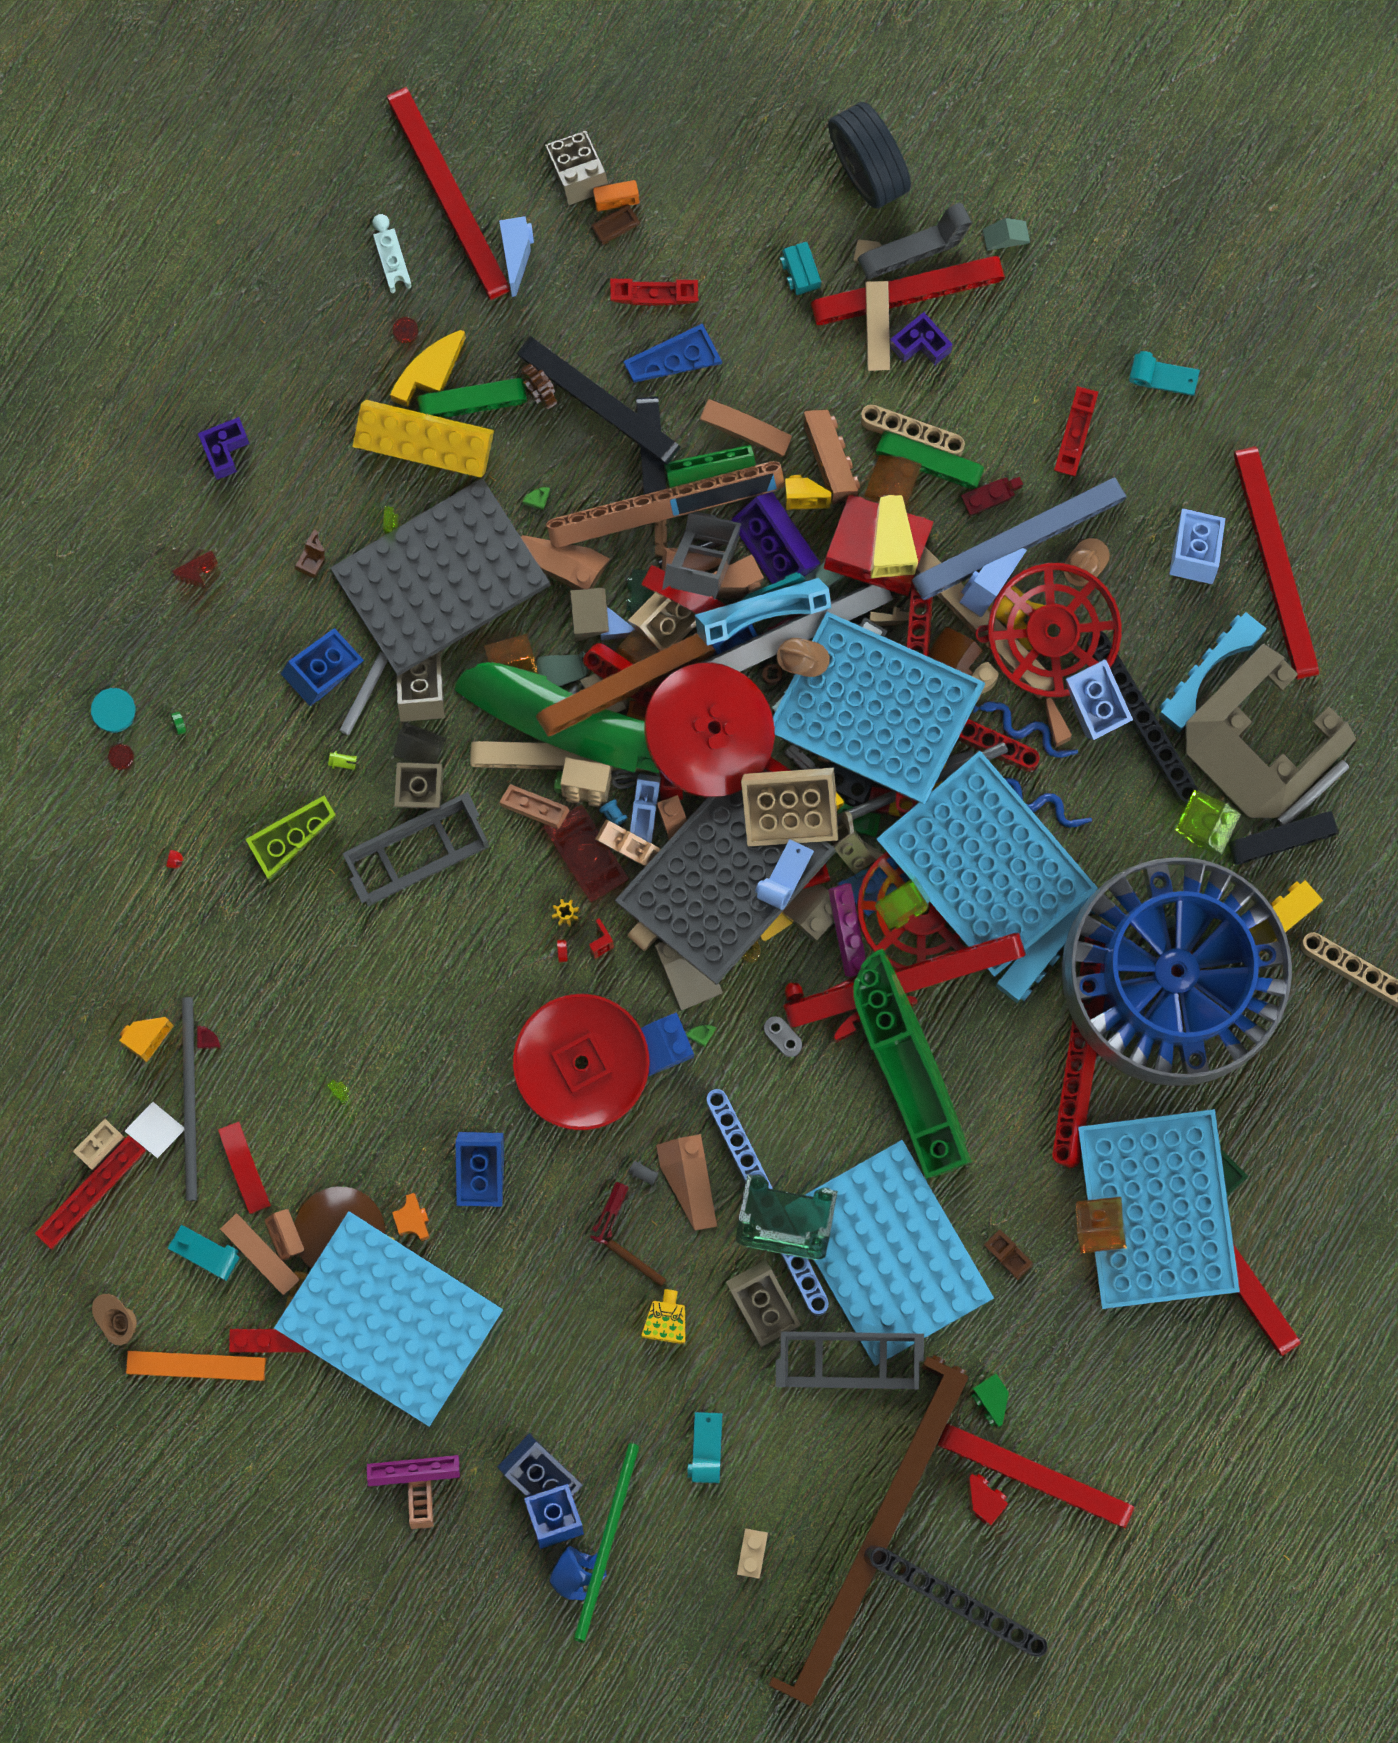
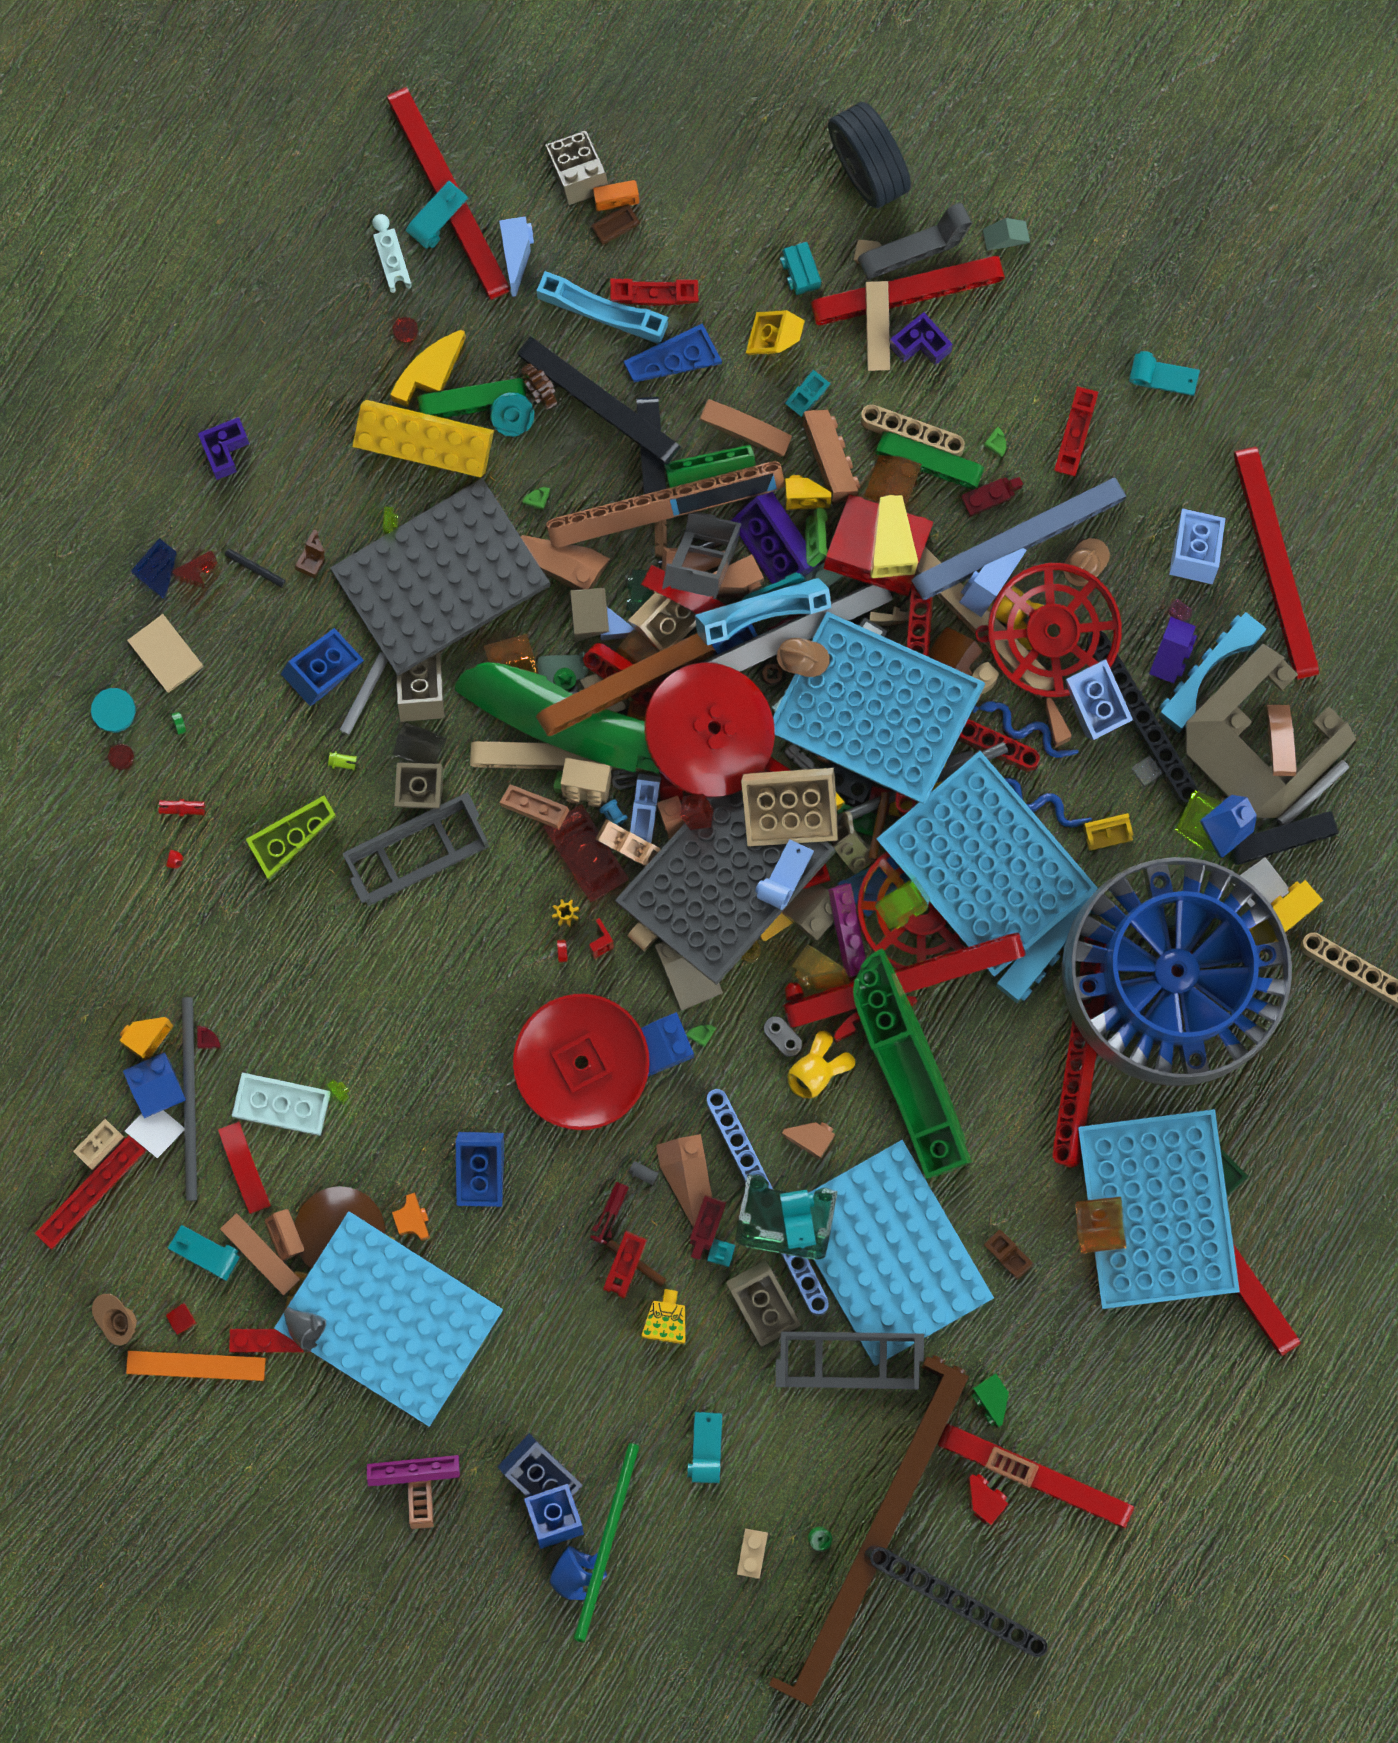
none -> blue slope [123,1052,186,1119]
none -> tan tile [127,614,204,693]
none -> clear blue wing [131,538,177,599]
none -> red pin [159,799,205,817]
none -> red slope [166,1303,197,1335]
none -> black bar [225,548,286,588]
none -> light aqua tile [232,1073,331,1136]
none -> dark grey hat [284,1307,326,1352]
none -> teal door [406,181,469,249]
none -> teal tile [490,392,534,437]
none -> medium azure arch [537,271,668,344]
none -> green tile [553,668,576,691]
none -> red plate [603,1231,647,1299]
none -> clear red brick [680,794,714,830]
none -> dark red hinge [690,1195,727,1260]
none -> teal tile [707,1239,735,1268]
none -> yellow slope [746,310,805,355]
none -> teal door [780,1189,816,1249]
none -> nougat slope [782,1122,835,1160]
none -> teal slope [785,370,831,417]
none -> yellow piece [787,1031,855,1099]
none -> clear yellow slope [792,944,851,990]
none -> bright green hinge [805,507,828,567]
none -> green tile [808,1527,832,1551]
none -> reddish brown bar [868,792,890,860]
none -> bright green tile [984,427,1006,458]
none -> nougat slope [985,1446,1039,1488]
none -> yellow hinge [1083,813,1133,851]
none -> clear plate [1131,755,1163,787]
none -> dark purple brick [1149,617,1197,683]
none -> clear pink piece [1168,599,1192,621]
none -> blue slope [1200,795,1257,858]
none -> white sticker [1233,857,1289,907]
none -> slope [1267,705,1296,776]

